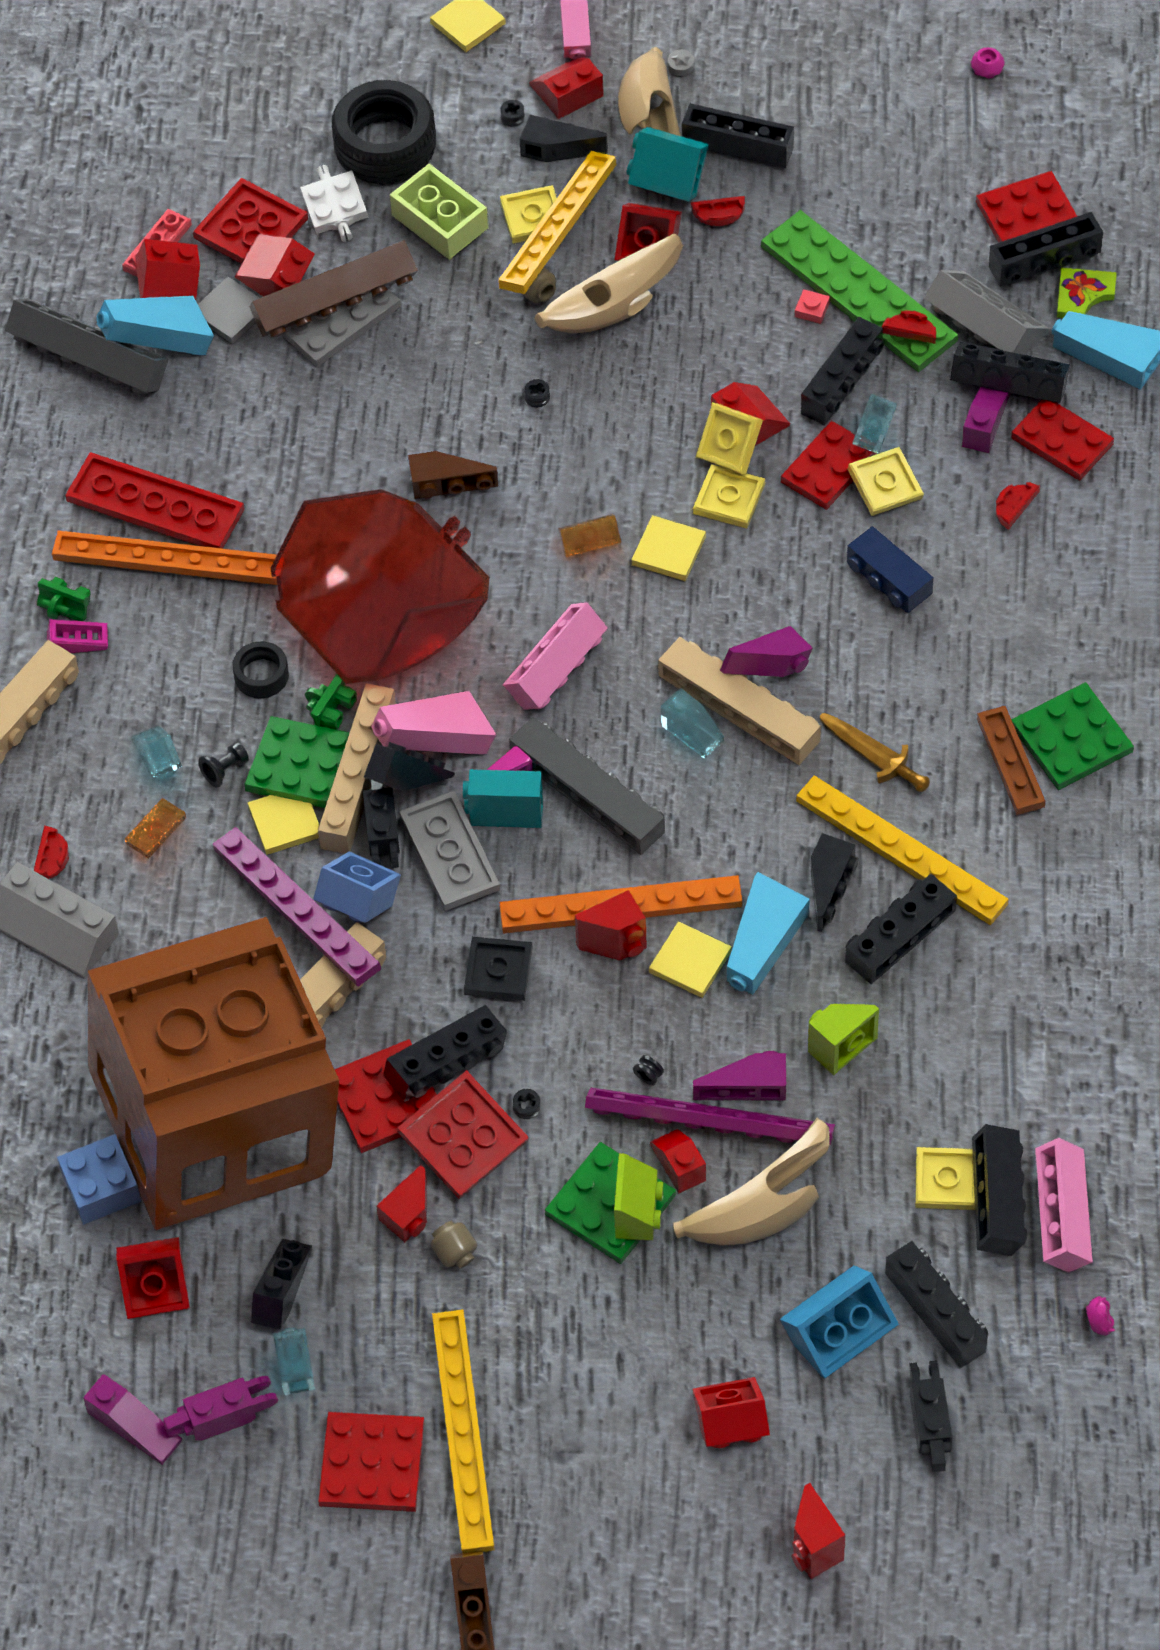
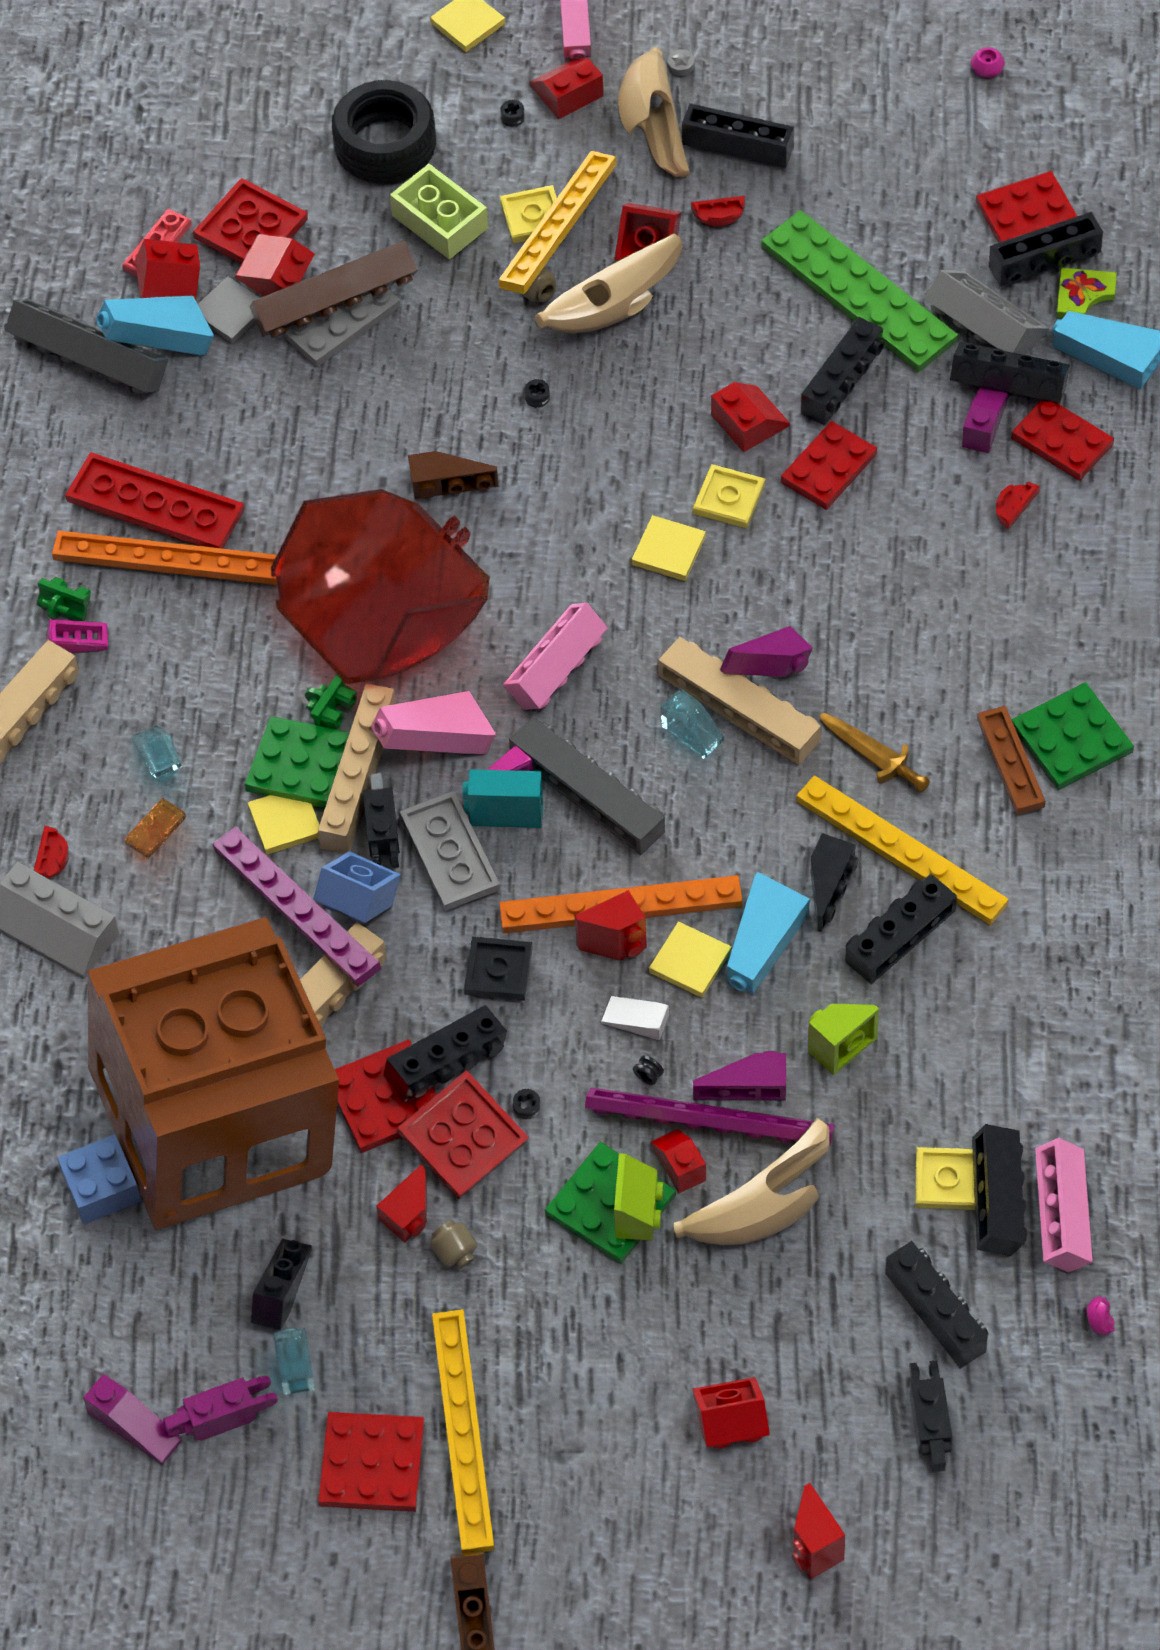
red slope [116,1237,190,1319] -> none
black piece [198,742,249,788] -> none
black tyre [232,641,289,699] -> none
white plate [300,165,368,242] -> none
black slope [364,742,455,791] -> none
black slope [520,115,608,162] -> none
clear orange plate [558,514,622,557] -> none
teal brick [627,127,709,202] -> none
light yellow tile [696,403,763,474] -> none
dark azure slope [780,1265,899,1378] -> none
coral plate [795,289,830,324] -> none
light yellow tile [847,447,924,516] -> none
dark blue brick [847,526,934,613] -> none
clear light blue slope [852,394,897,454] -> none
red plate [881,310,936,344] -> none
none -> white slope [601,996,669,1040]

